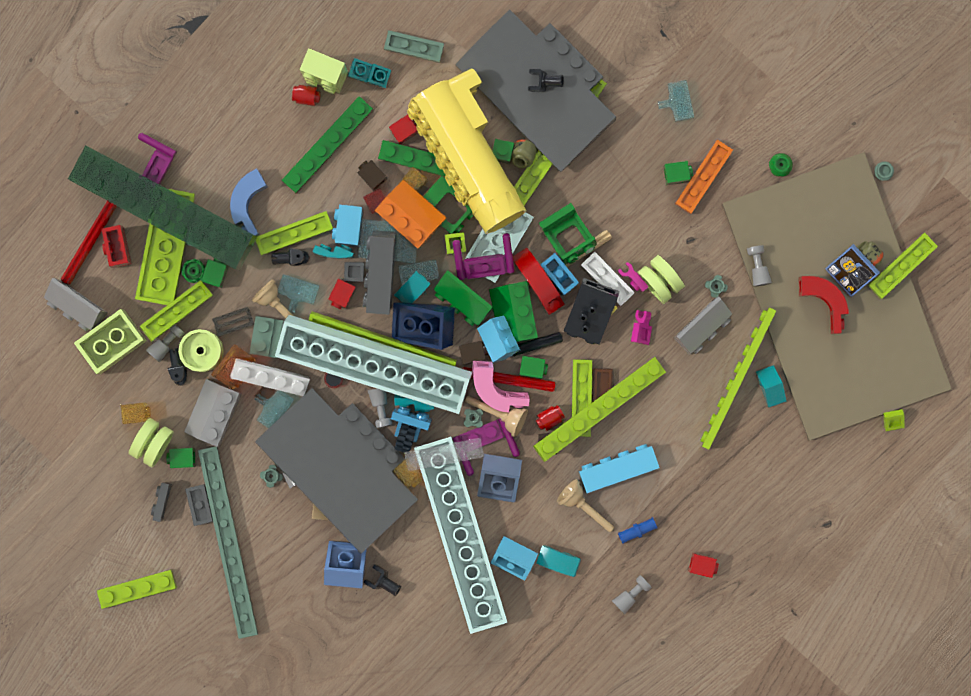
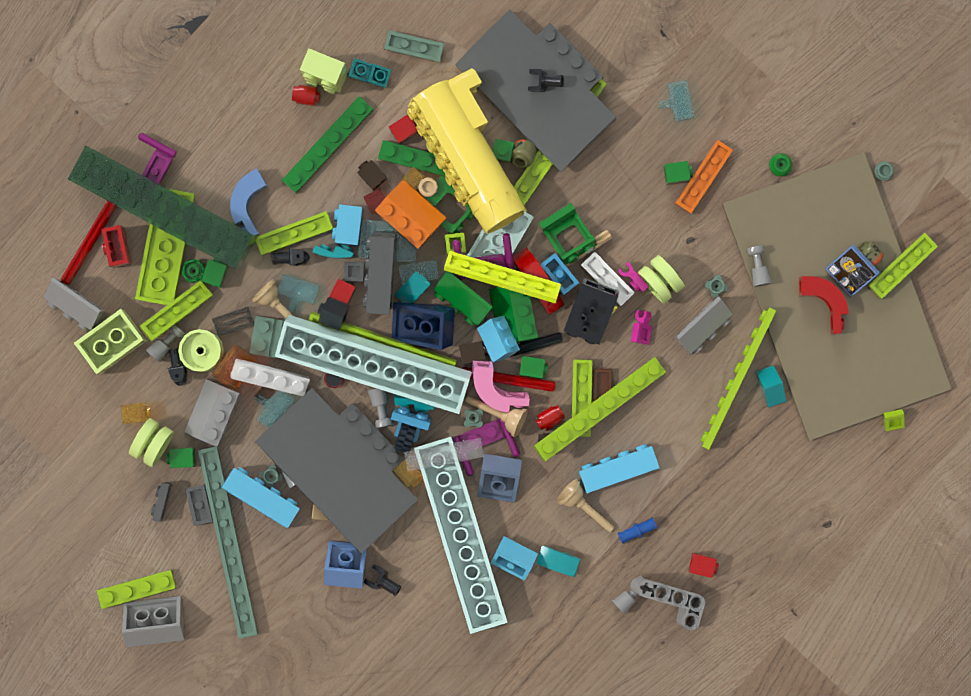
none -> light grey slope [122,596,185,647]
none -> medium azure brick [221,467,300,528]
none -> black brick [317,297,350,330]
none -> tan tile [418,177,438,197]
none -> neon yellow plate [444,251,561,303]
none -> light grey beam [630,577,705,630]

